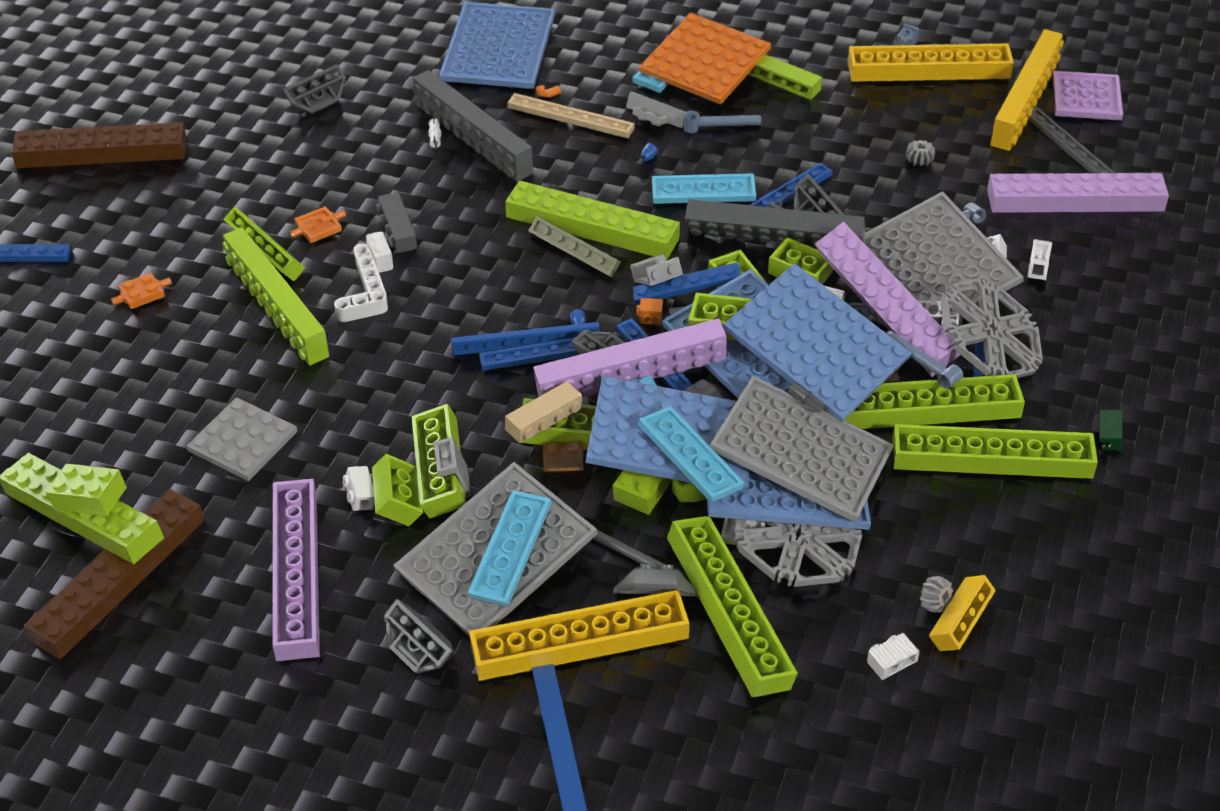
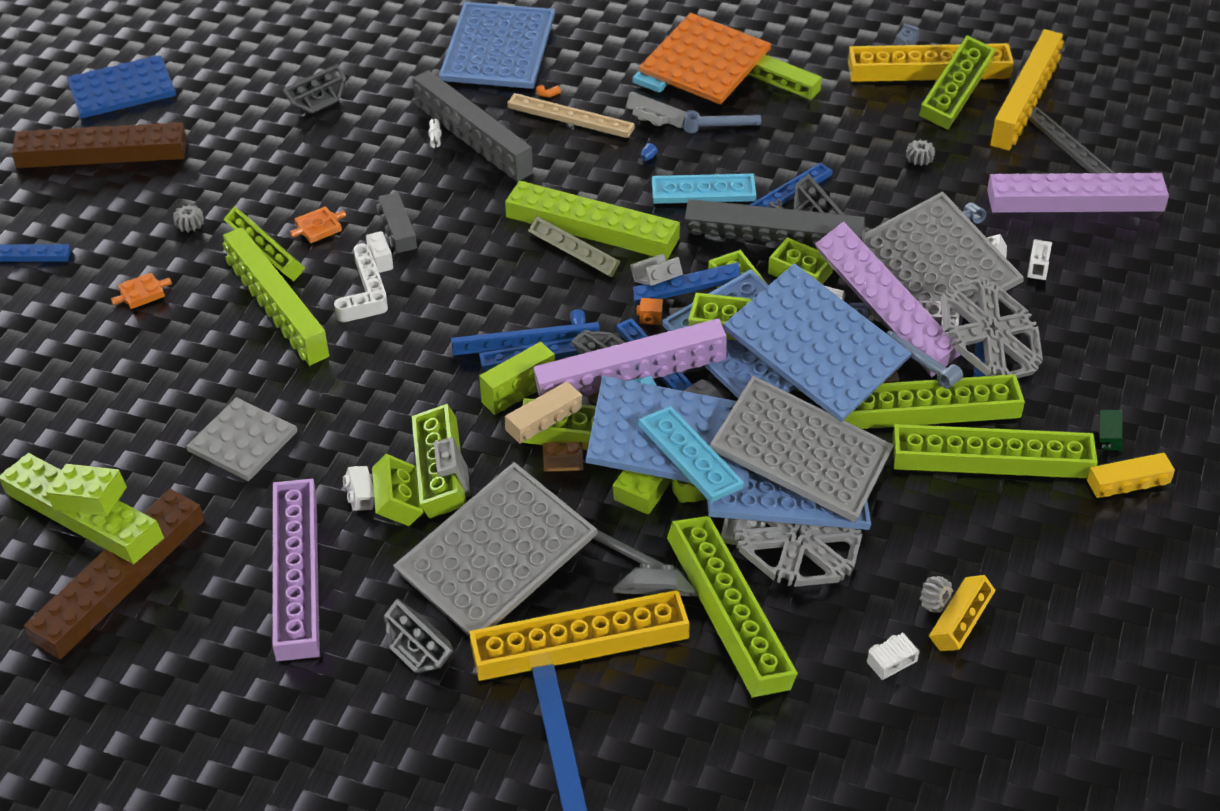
medium azure plate [468,490,552,607] -> none
dark grey axle [788,382,825,413] -> none
lavender plate [1053,71,1123,120] -> none
none -> blue plate [67,55,176,119]
none -> light grey gear [173,204,204,232]
none -> lime brick [479,342,555,415]
none -> lime brick [919,35,996,130]
none -> yellow brick [1087,453,1175,498]

